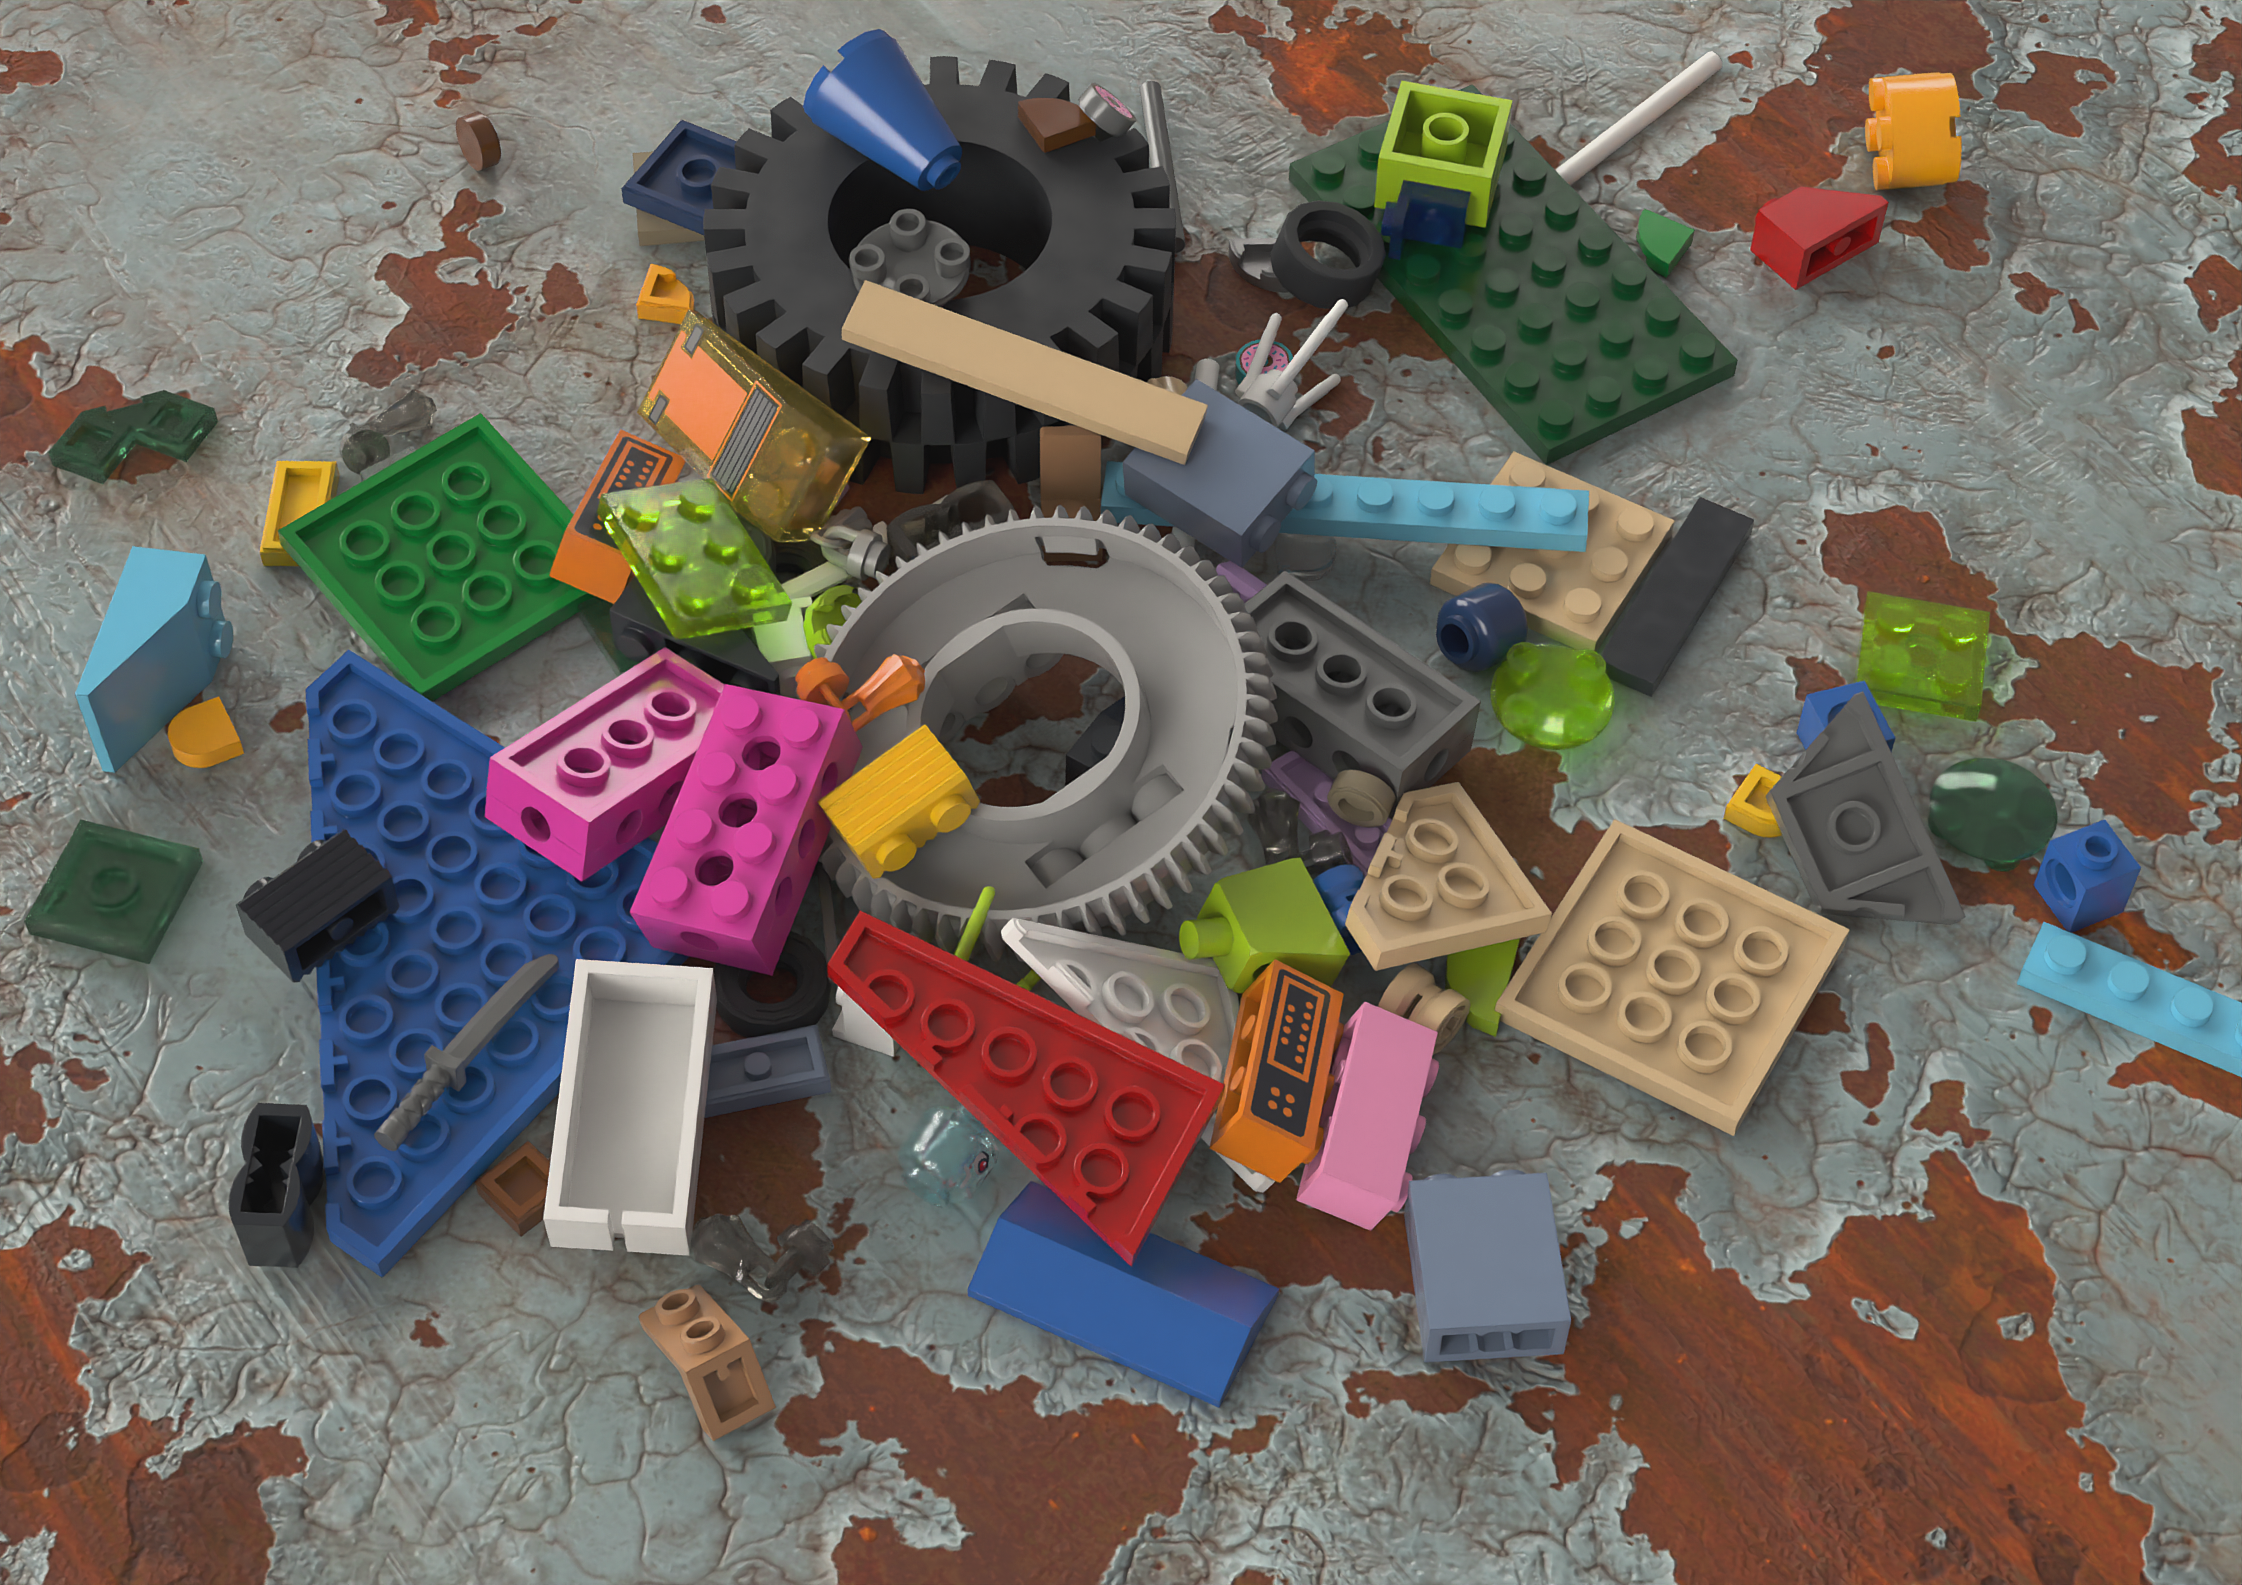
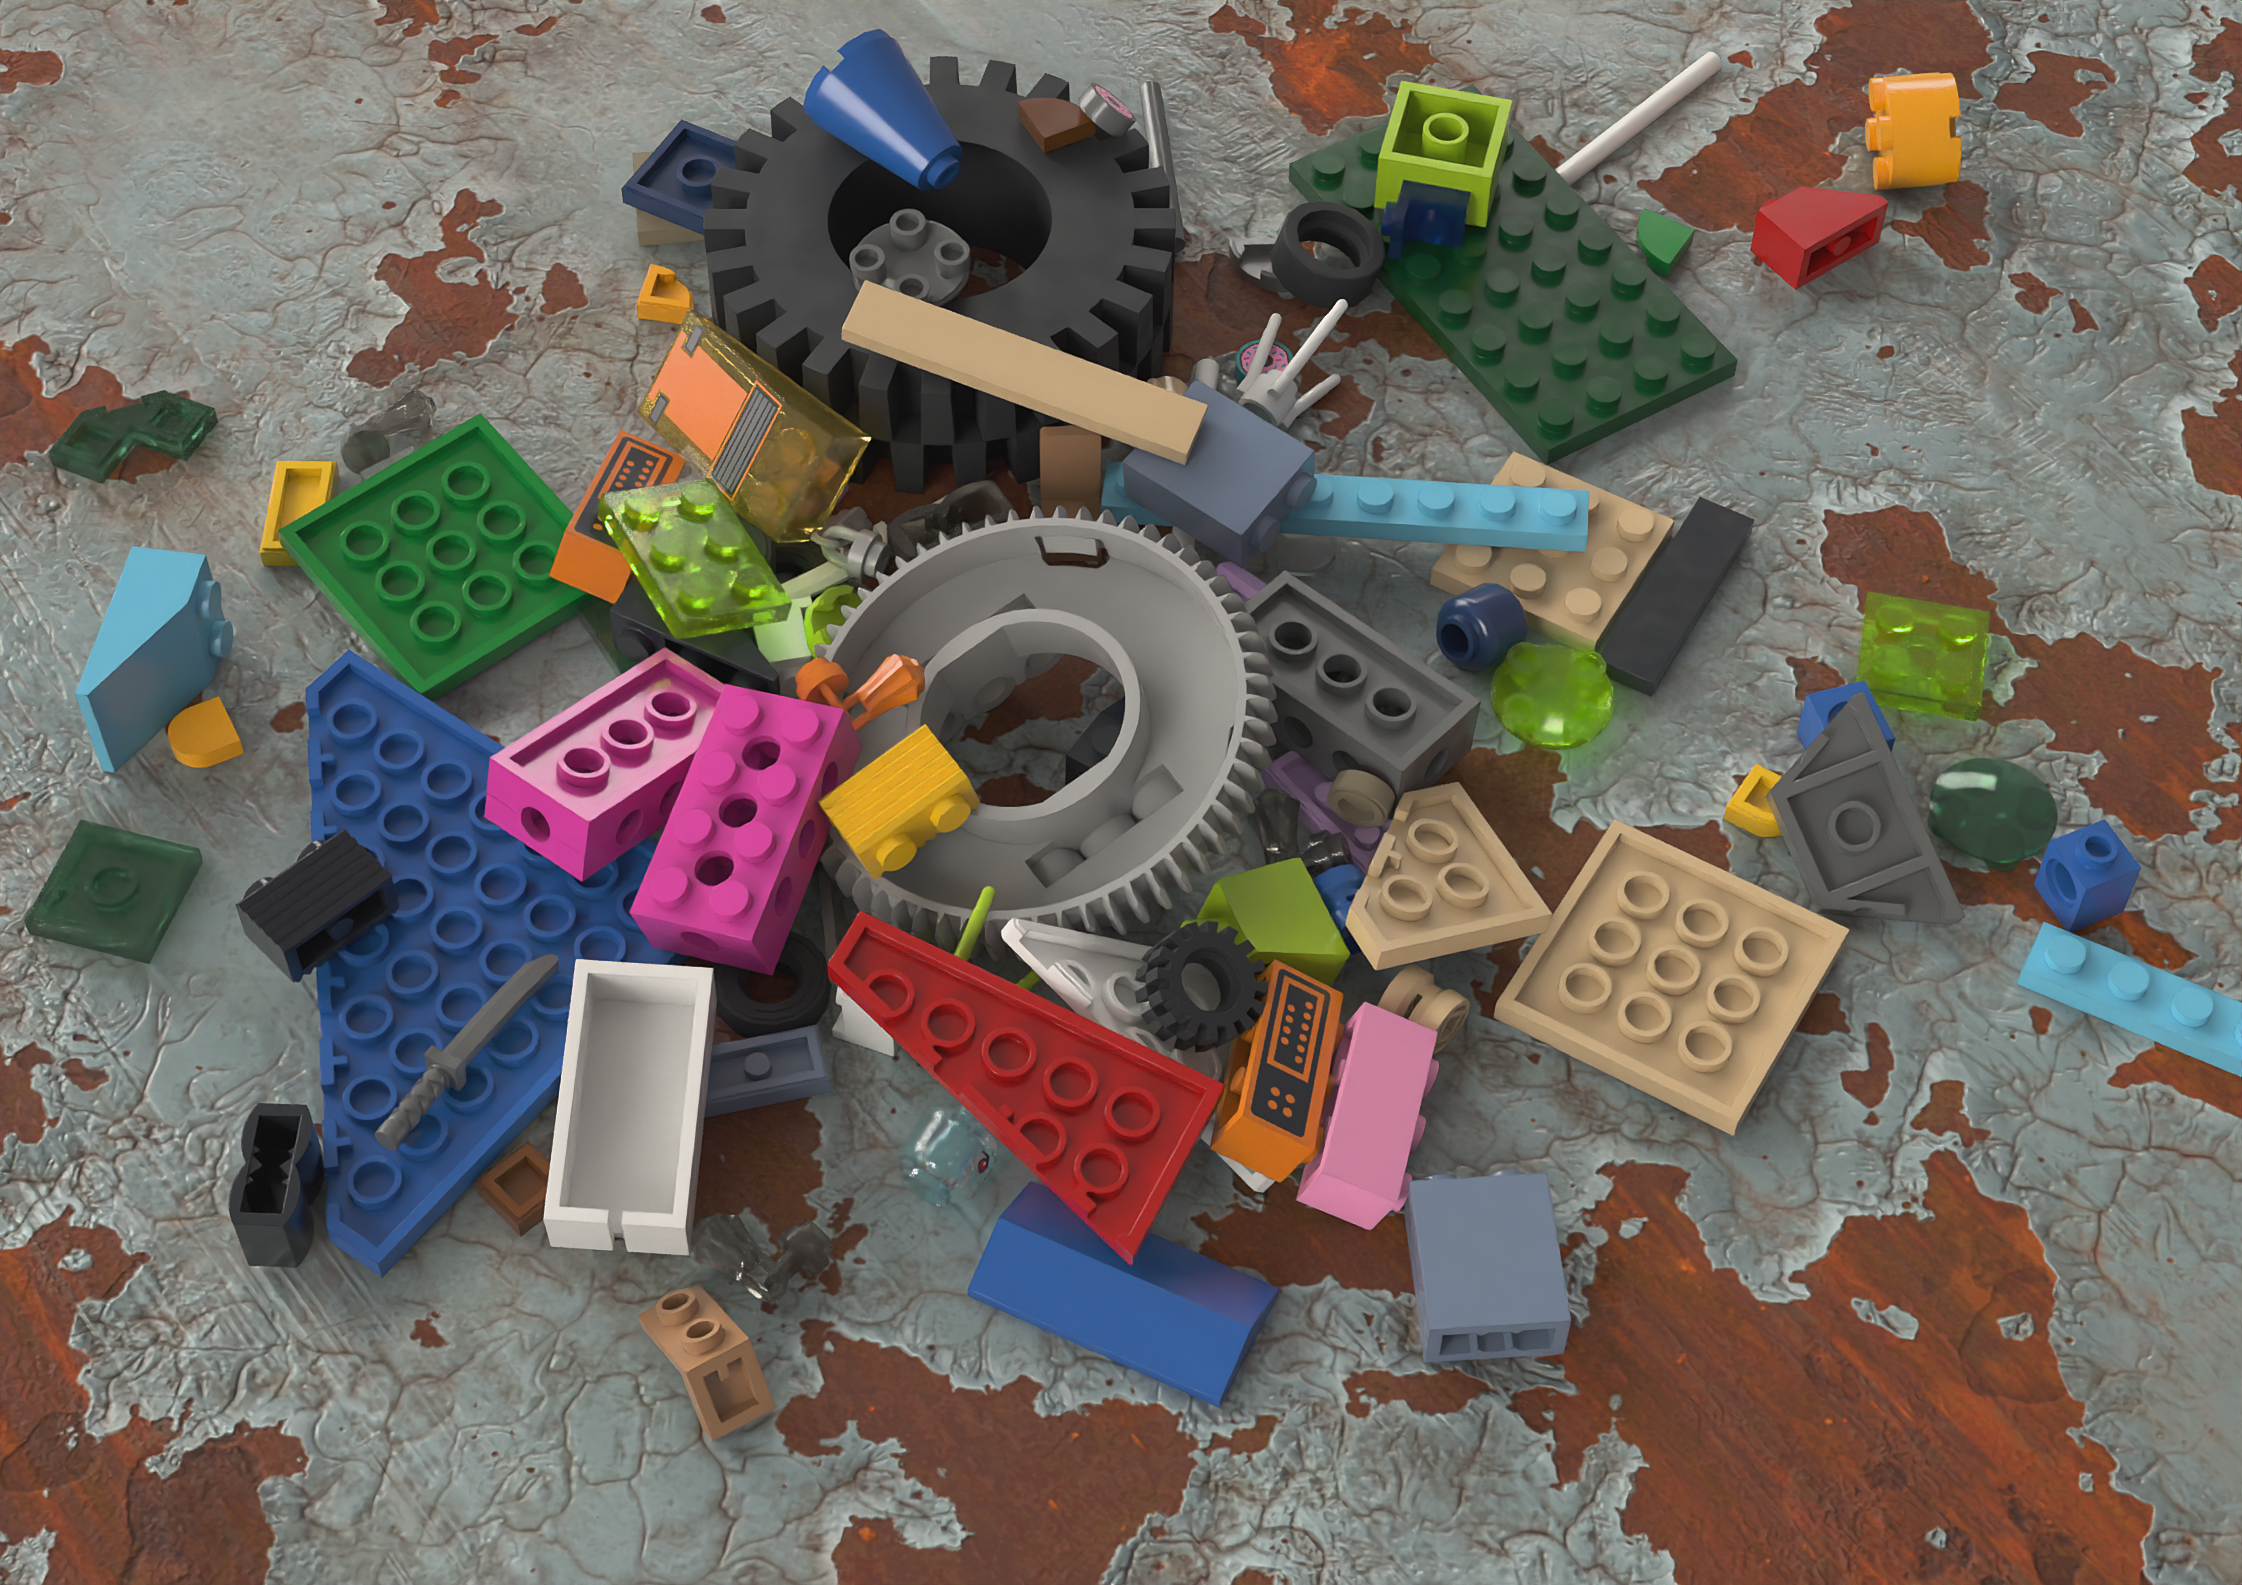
reddish brown tile [456,111,501,171] -> none
lime tile [1445,938,1520,1037] -> none
none -> black tyre [1135,921,1268,1053]

